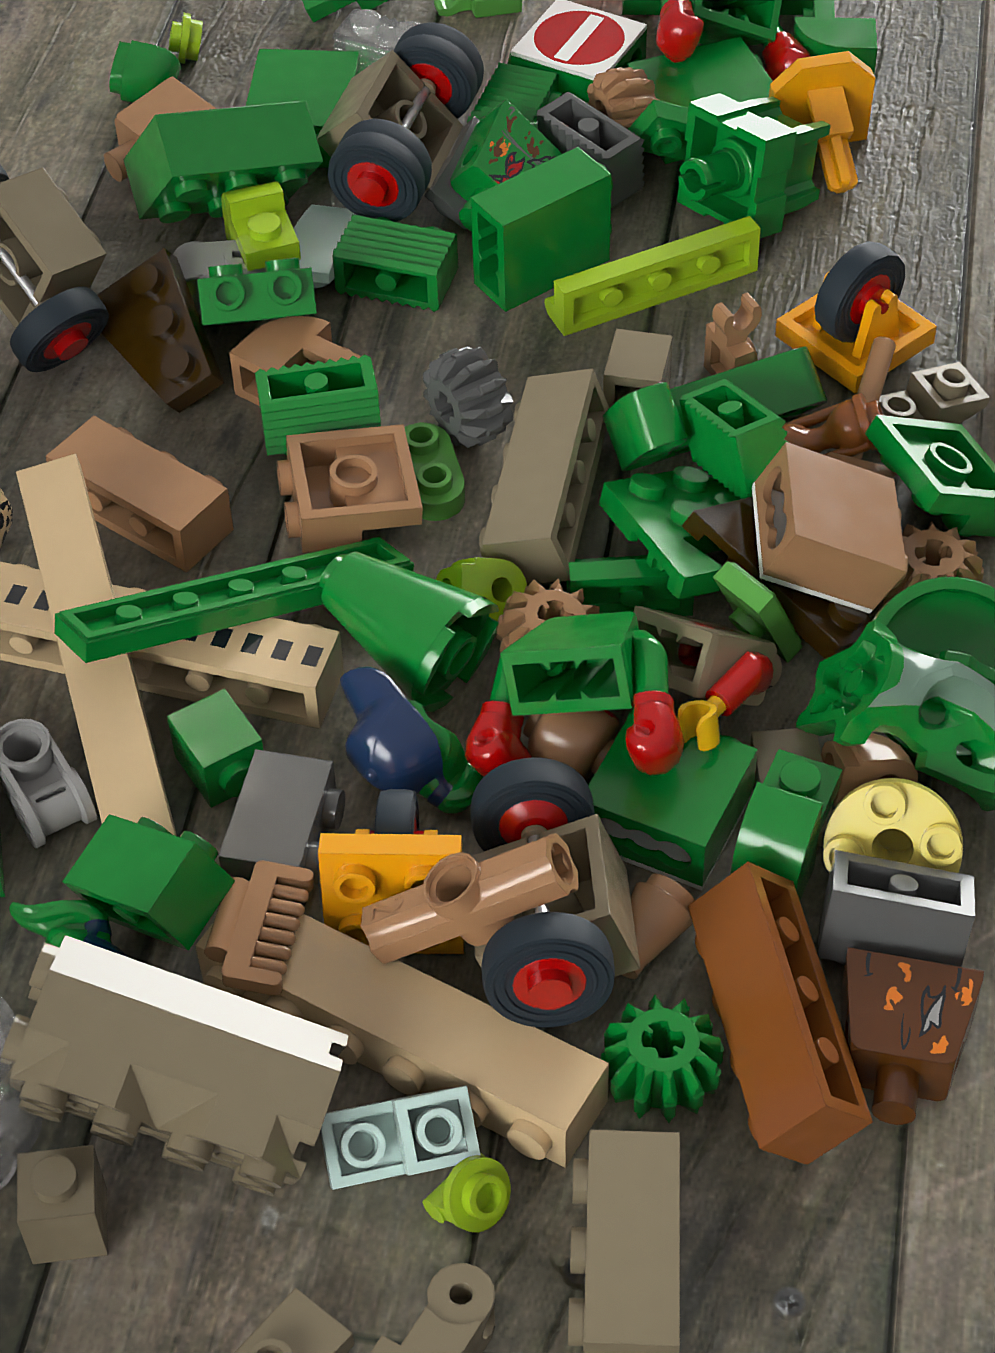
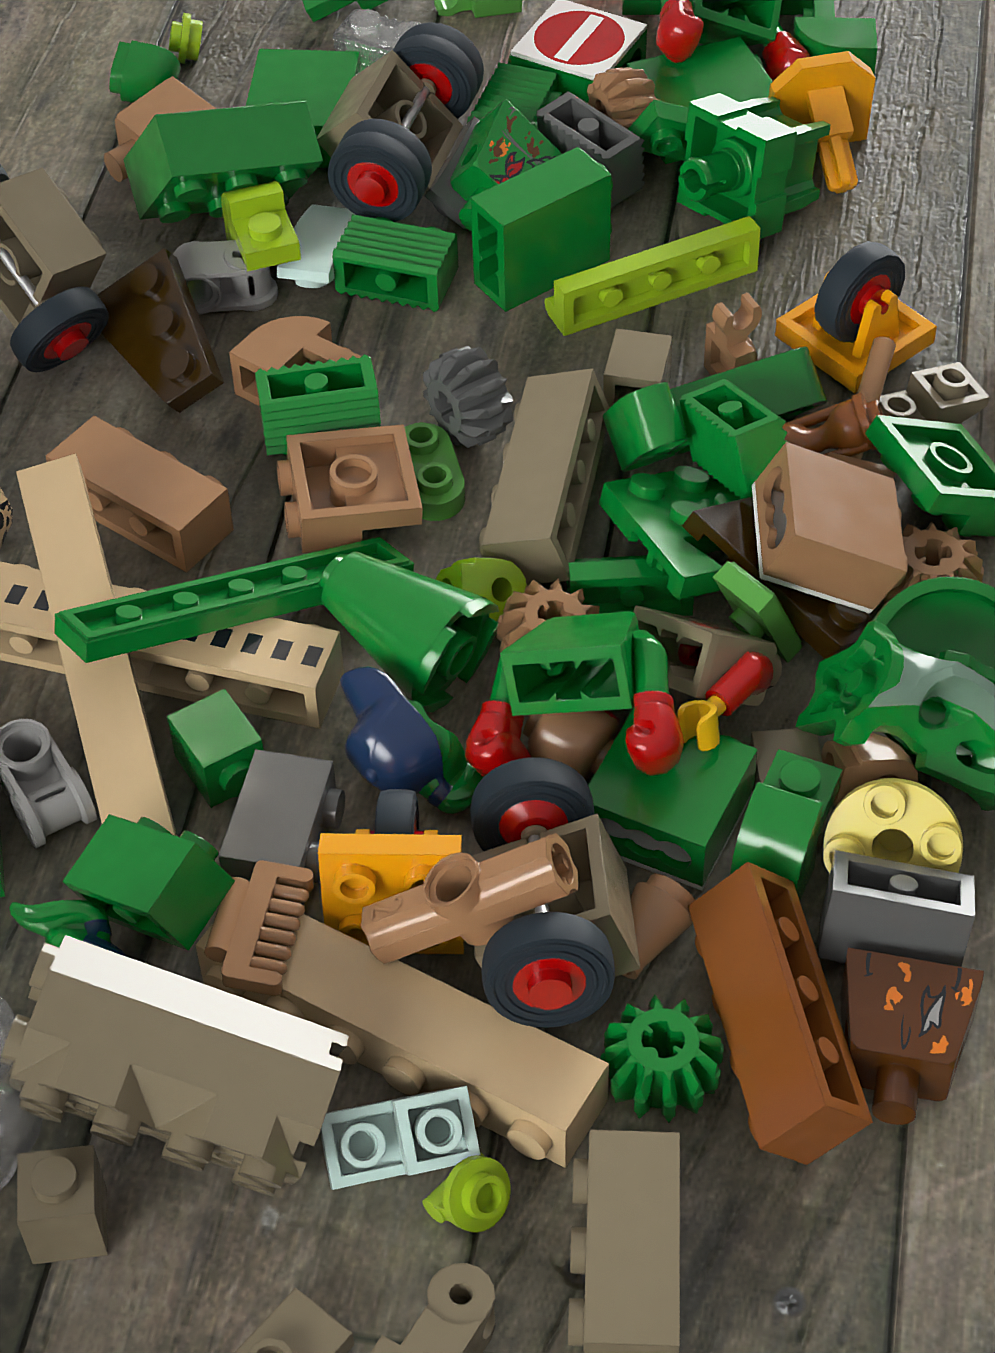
green plate [197,258,317,326] -> none

